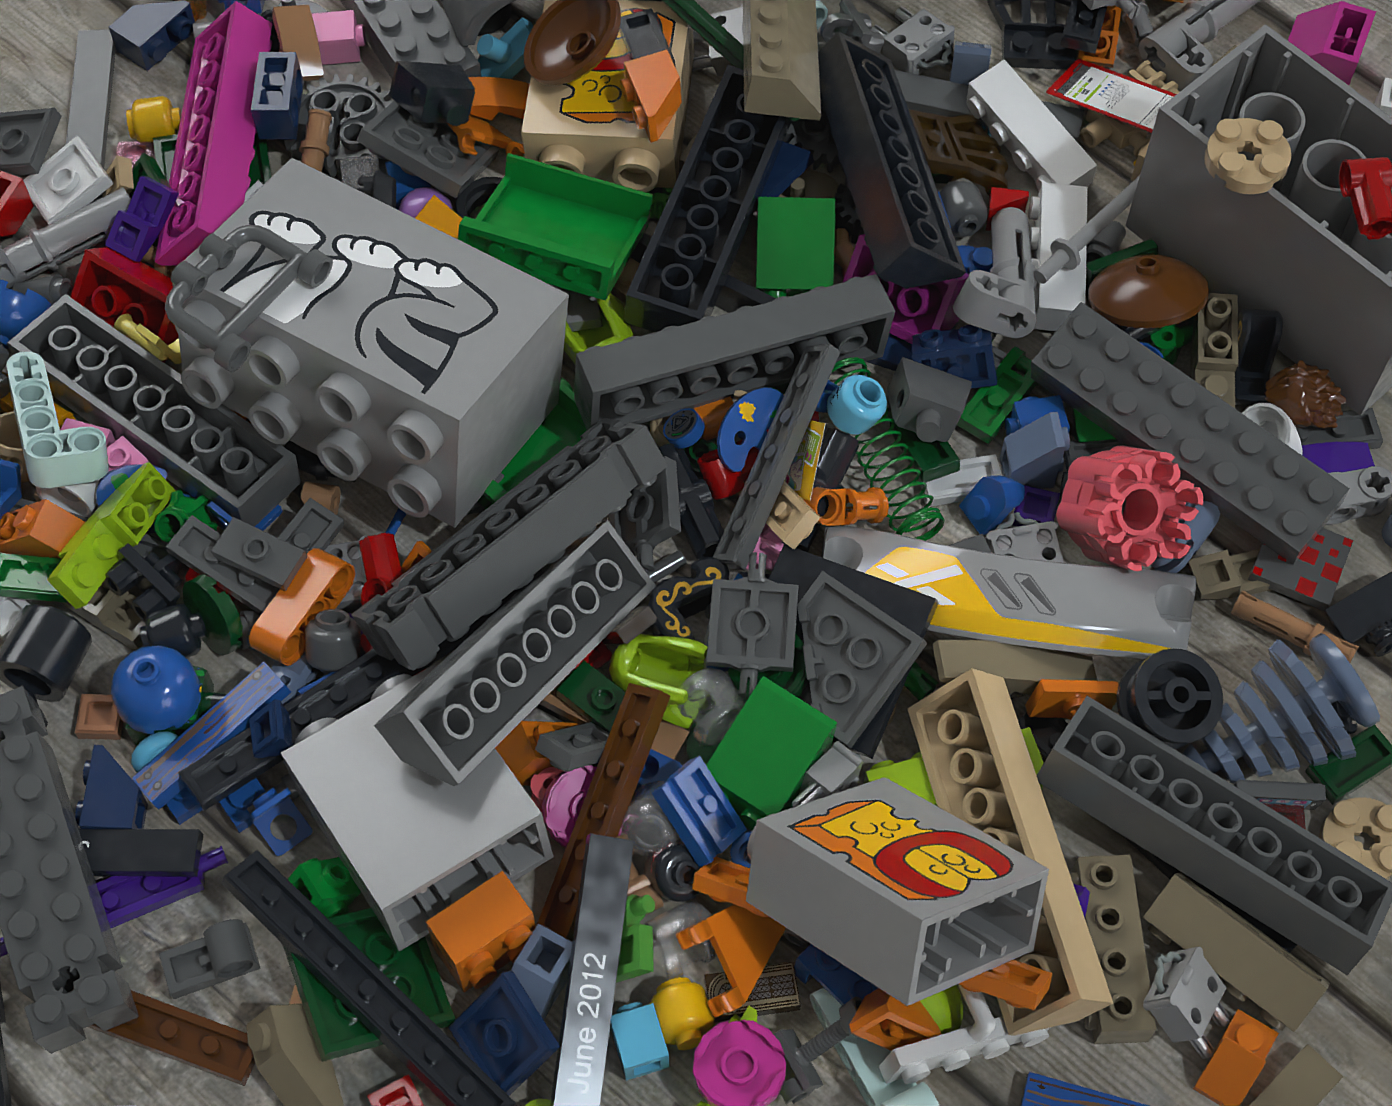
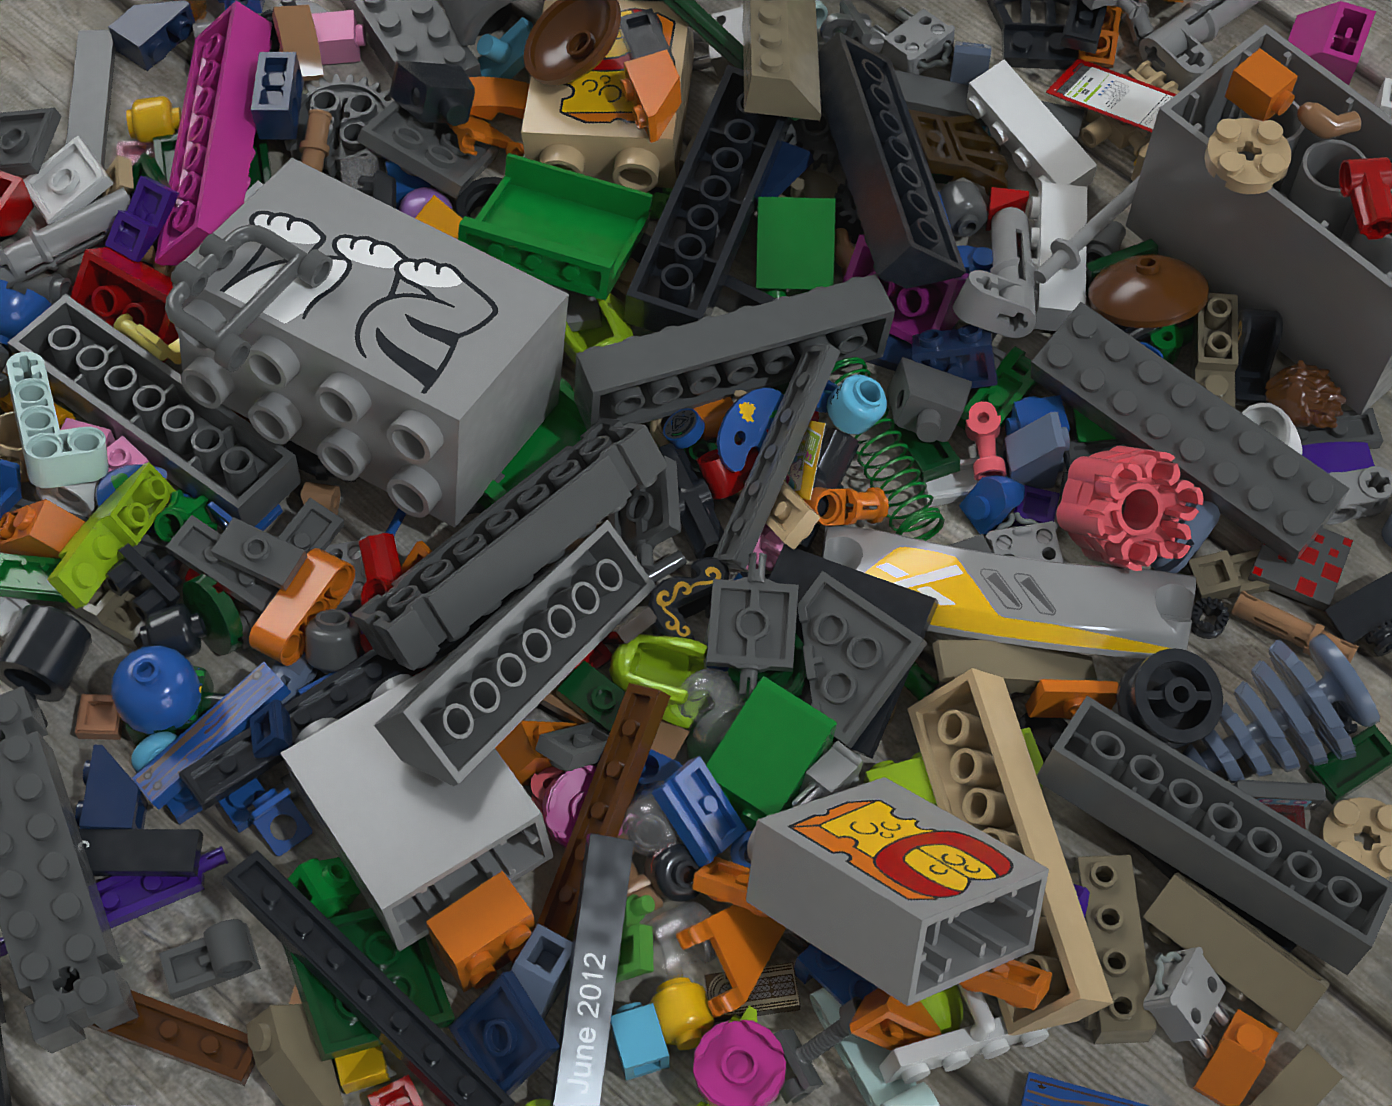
none -> yellow slope [335,1045,390,1094]
none -> coral leg [965,401,1007,481]
none -> black bush [1191,597,1229,639]
none -> orange brick [1225,48,1298,121]
none -> medium nougat arm [1297,102,1361,139]

